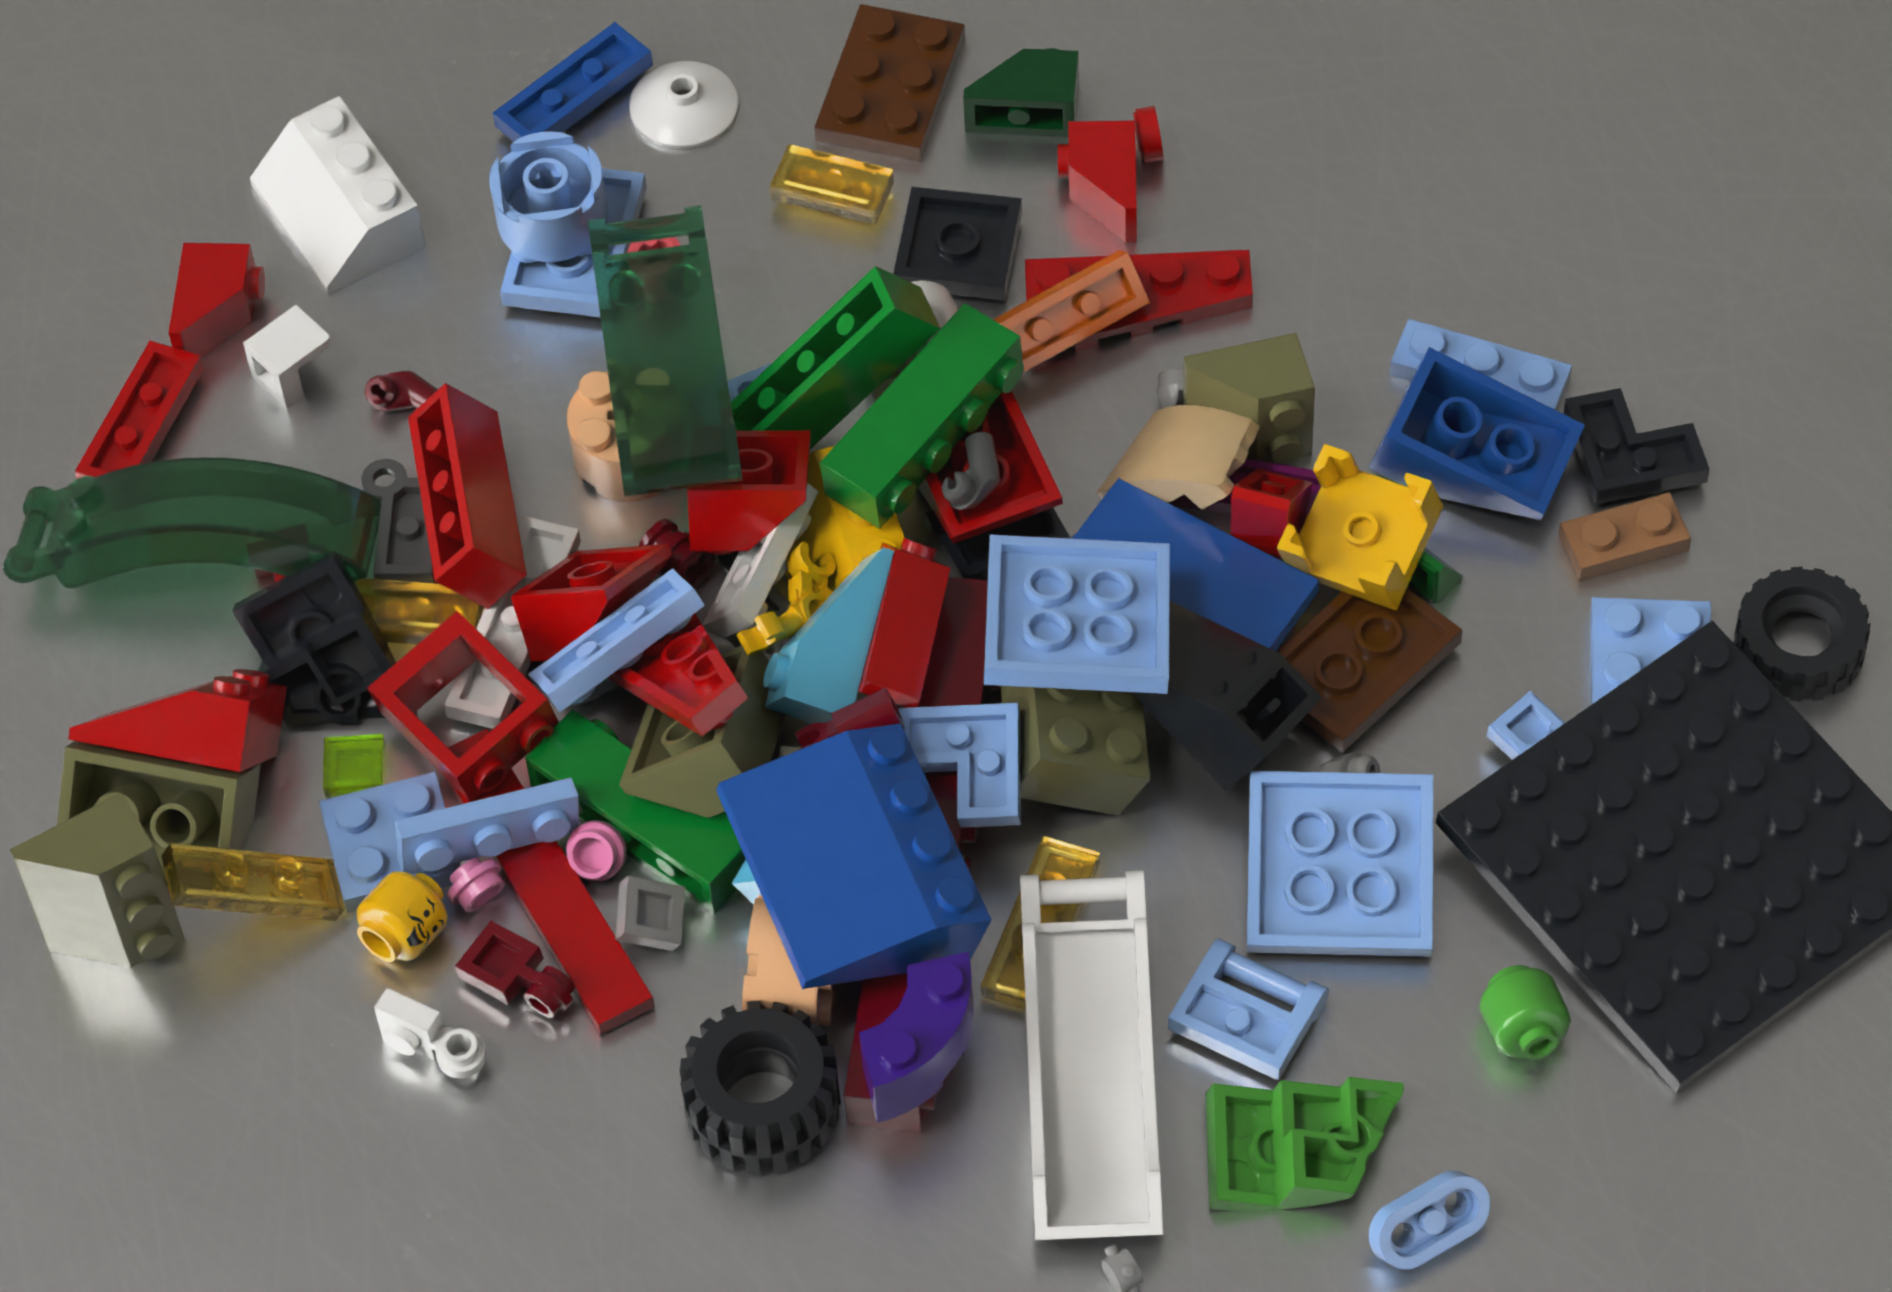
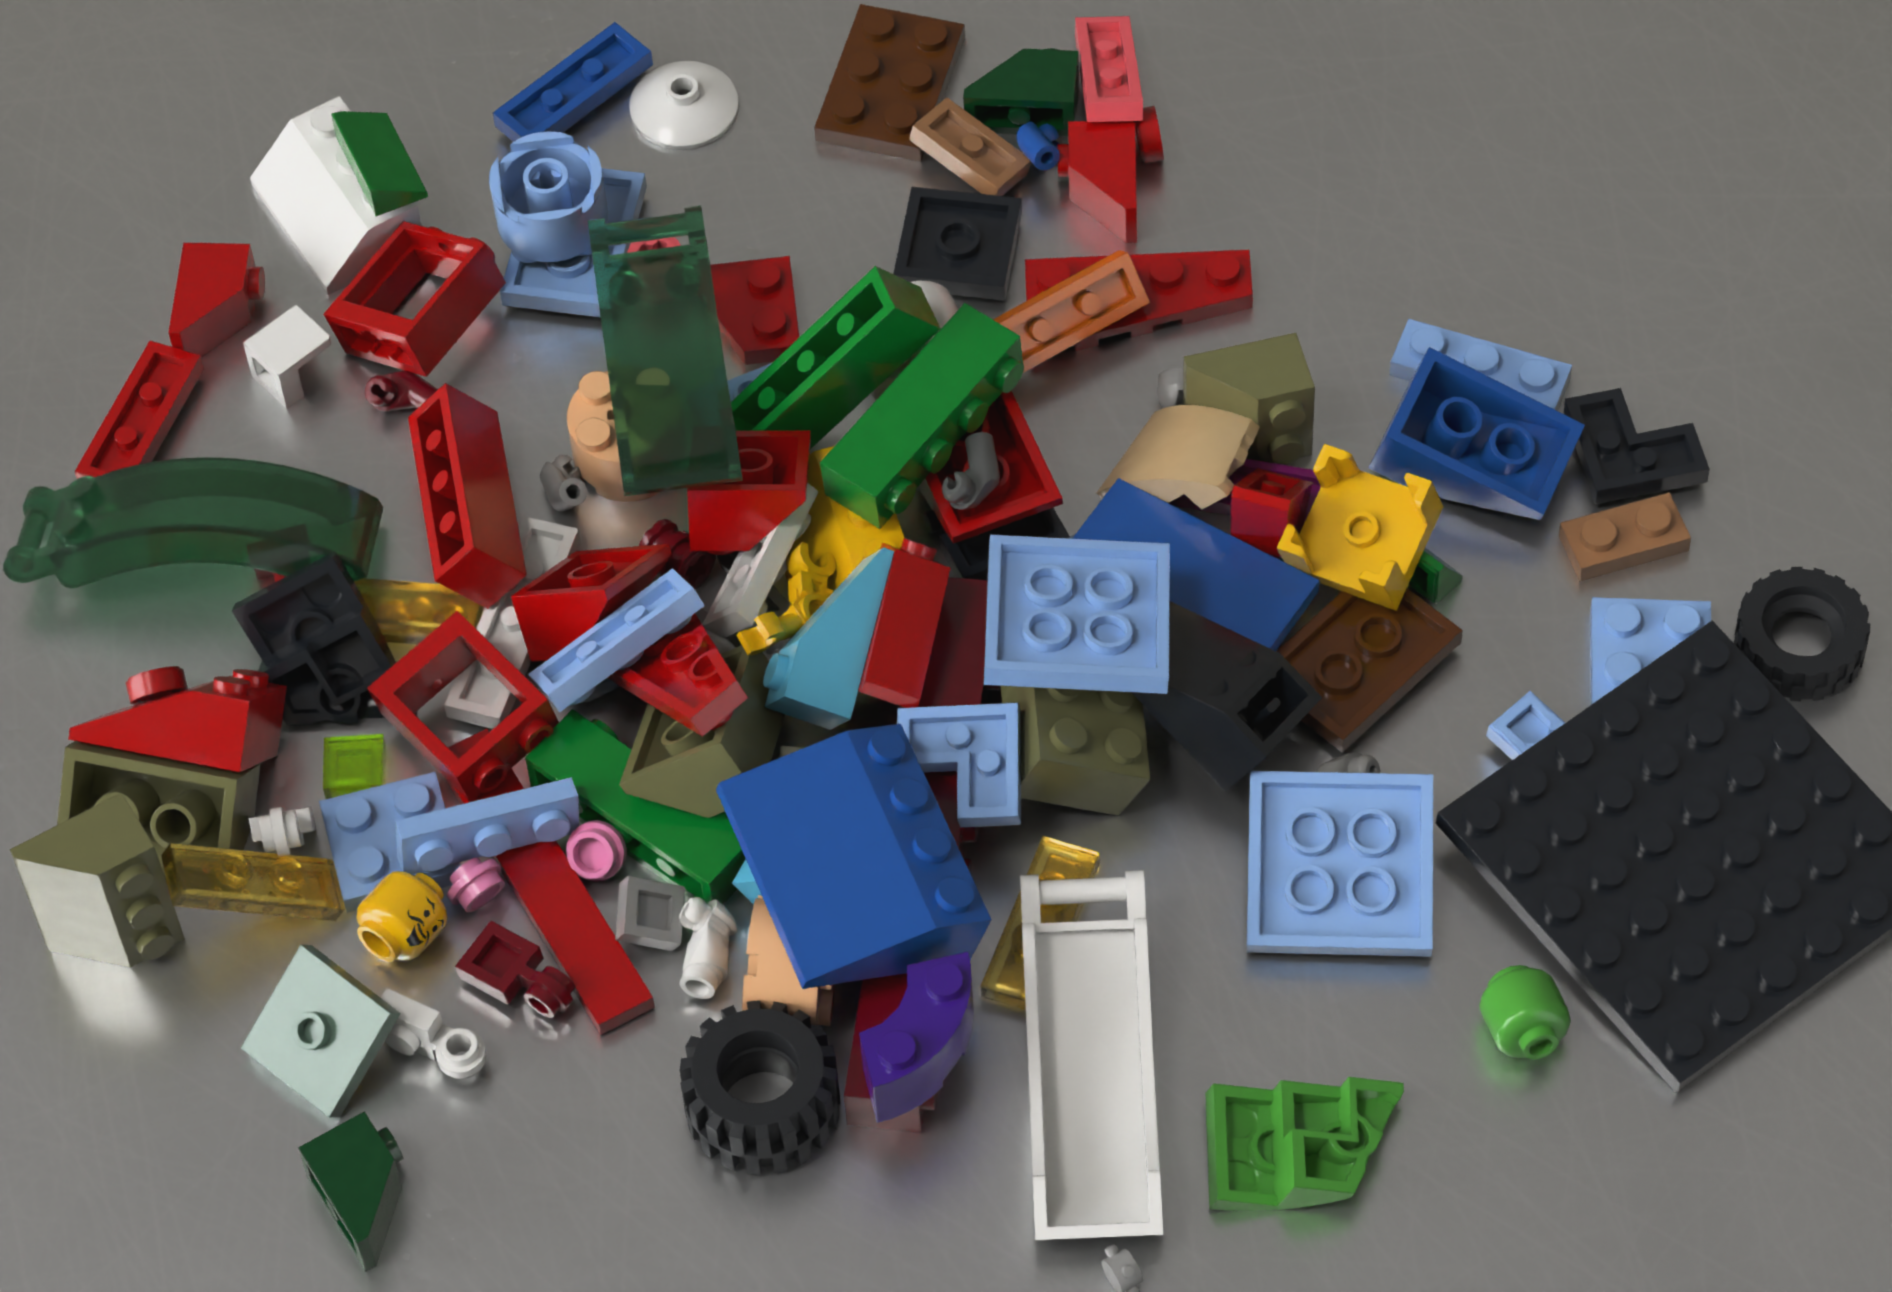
dark grey hinge [361,459,435,587] -> none
clear yellow plate [770,144,894,225] -> none
dark red bar [795,688,905,750] -> none
light blue plate [1168,938,1329,1081] -> none
light blue plate [1369,1171,1490,1270] -> none
none -> red tile [125,666,188,705]
none -> plate [241,945,401,1117]
none -> white plate [249,806,316,857]
none -> dark green slope [298,1111,404,1272]
none -> red window [323,221,506,377]
none -> green slope [331,111,428,216]
none -> light grey arm [540,455,587,512]
none -> white arm [679,897,737,999]
none -> red wing [682,256,799,365]
none -> medium nougat plate [909,97,1031,196]
none -> blue arm [1016,122,1060,171]
none -> coral plate [1075,16,1143,122]

